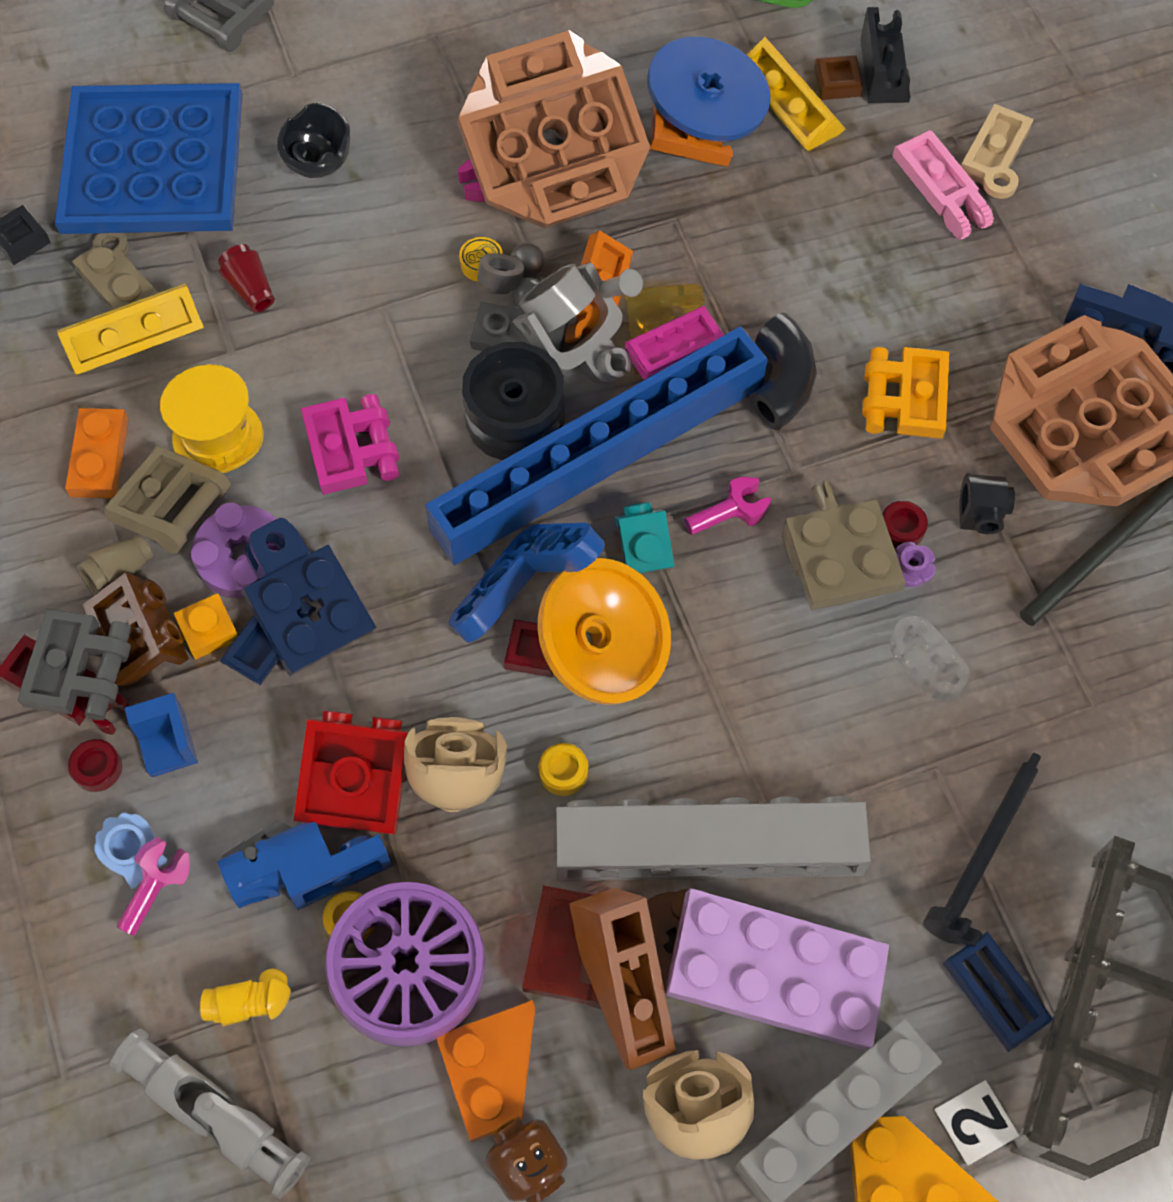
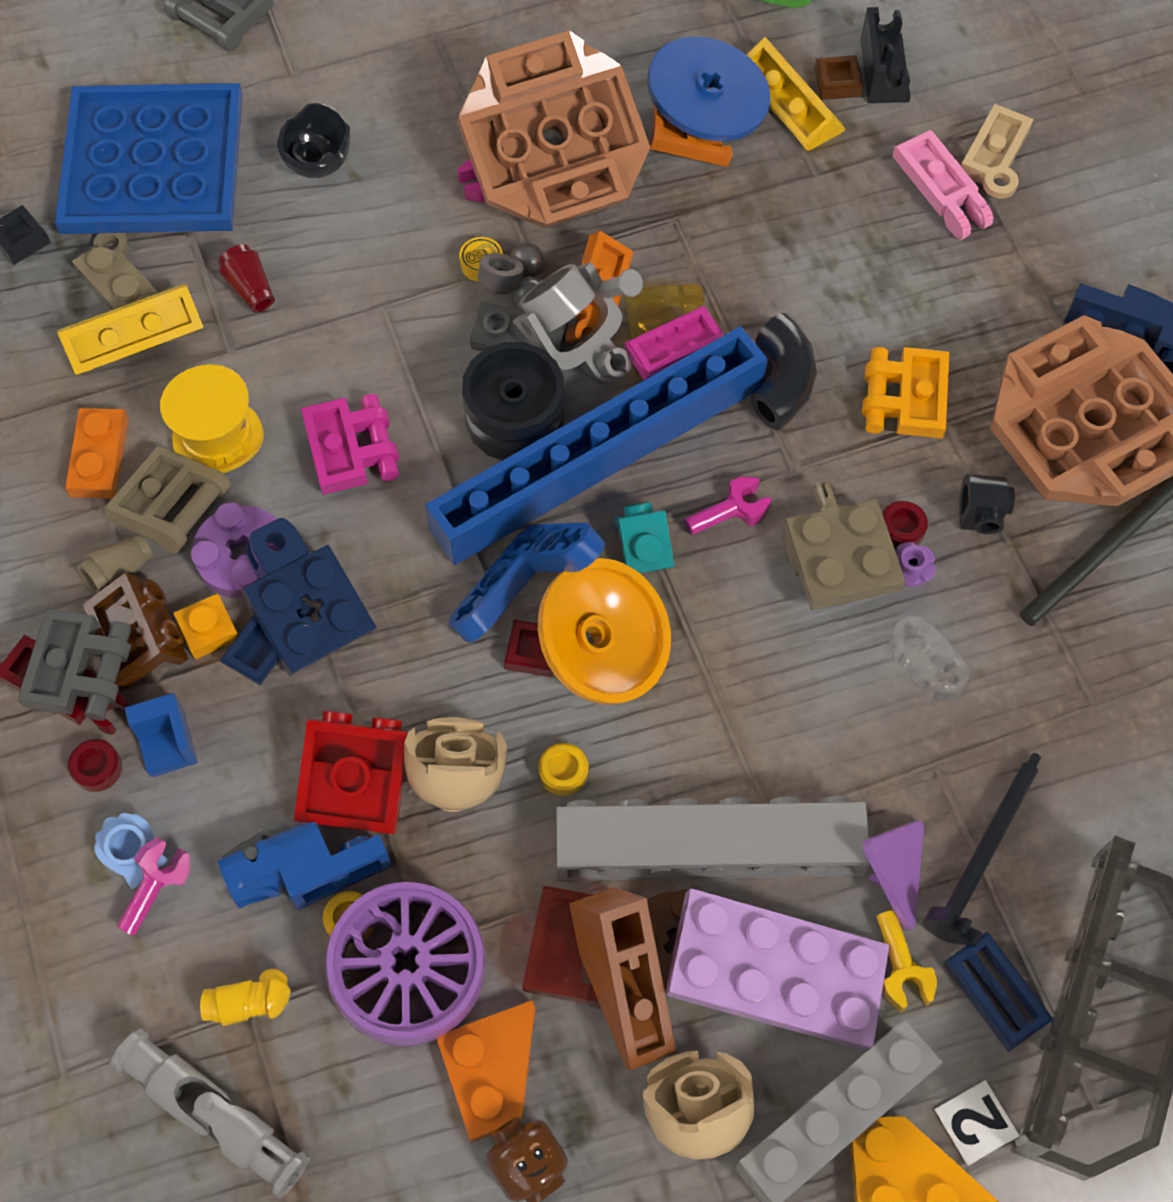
none -> medium lavender piece [863,821,924,930]
none -> yellow bar [876,910,937,1012]

